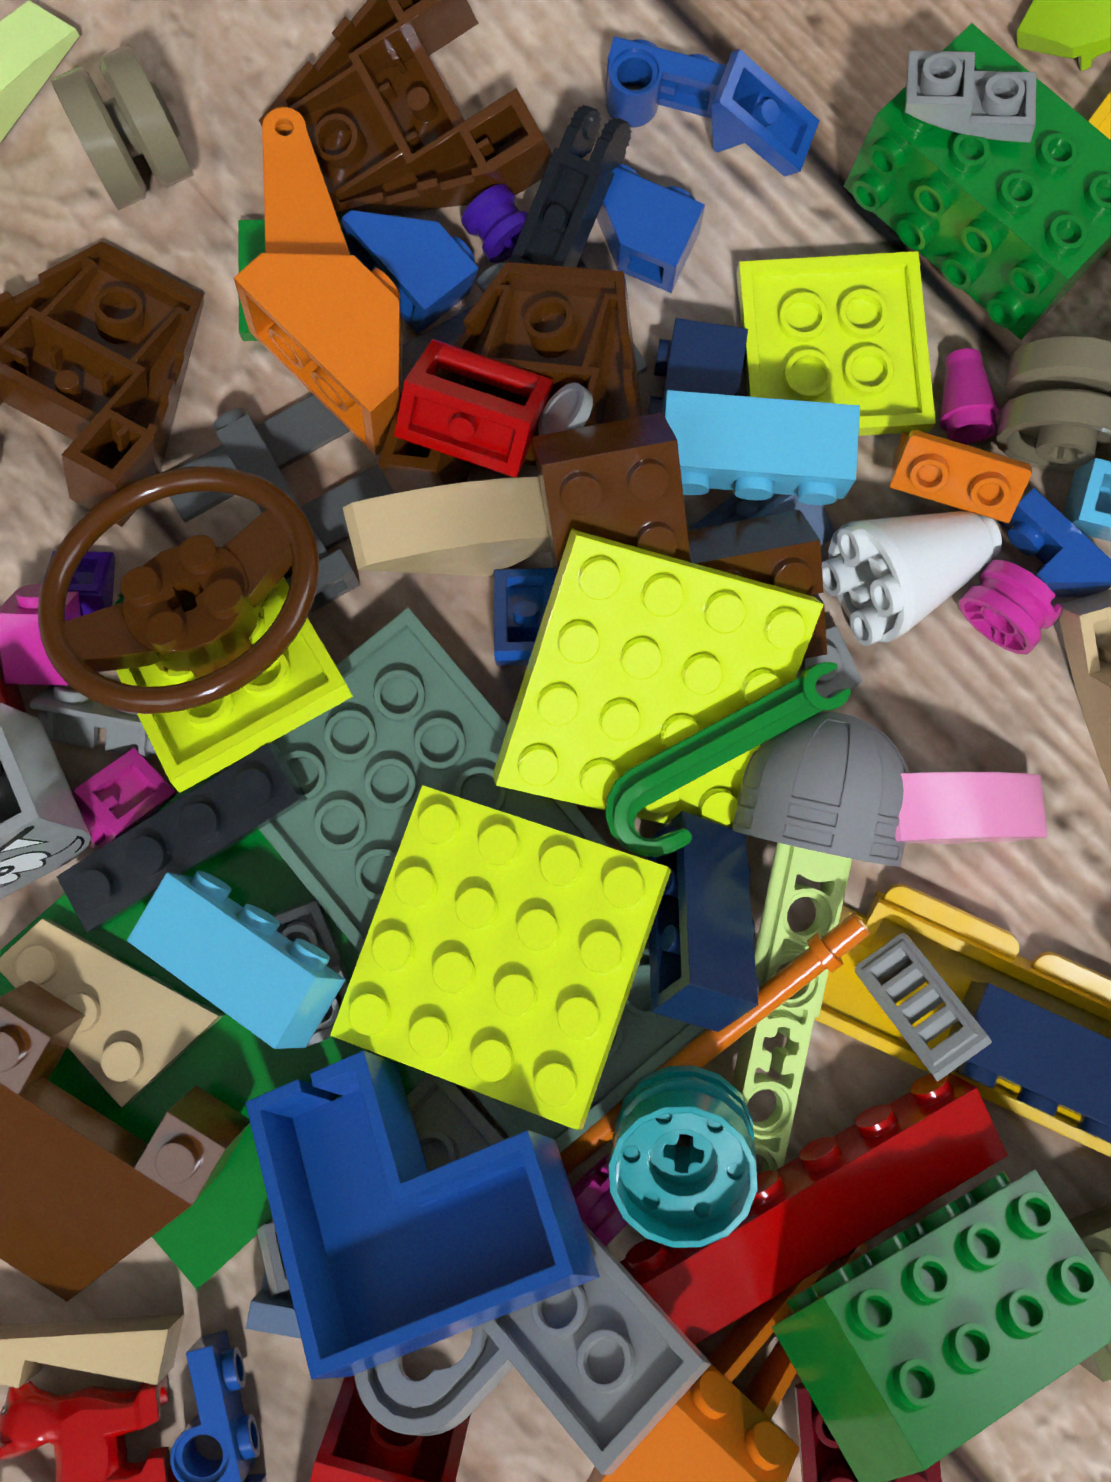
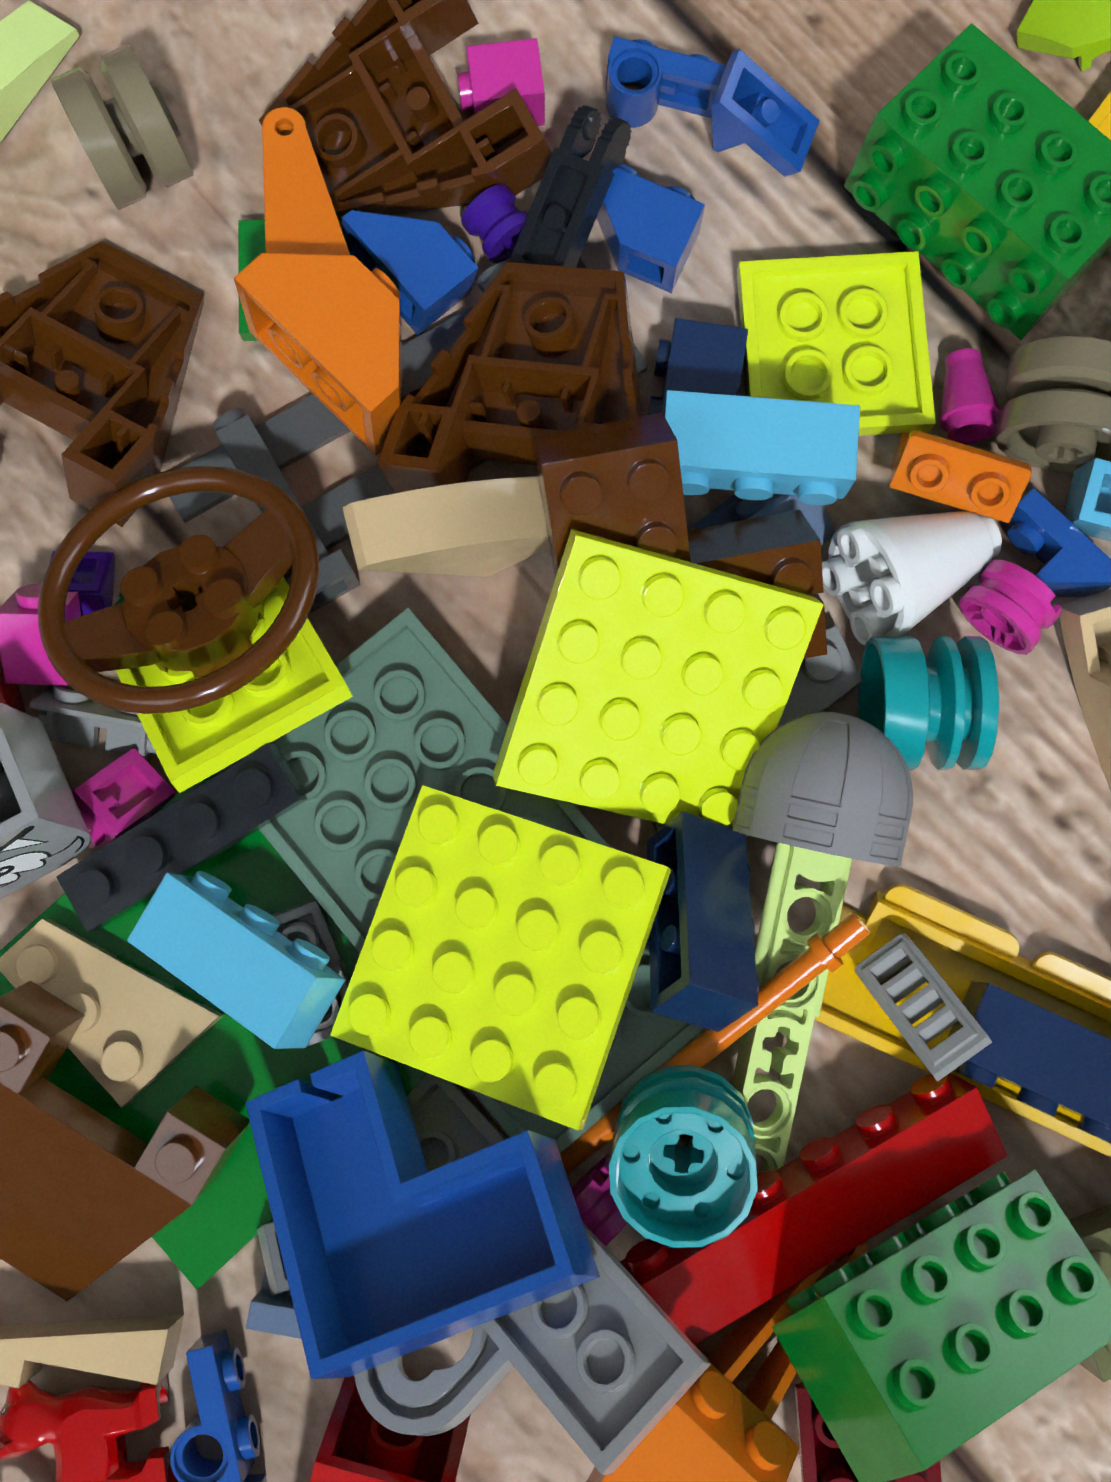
red tile [394,339,553,478] -> none
blue slope [494,568,555,666] -> none
light grey piece [538,383,593,435] -> none
green piece [605,662,851,857] -> none
bright pink slope [895,772,1048,844] -> none
light grey slope [905,51,1036,143] -> none
none -> dark pink brick [457,38,545,126]
none -> teal wheel [858,636,999,770]

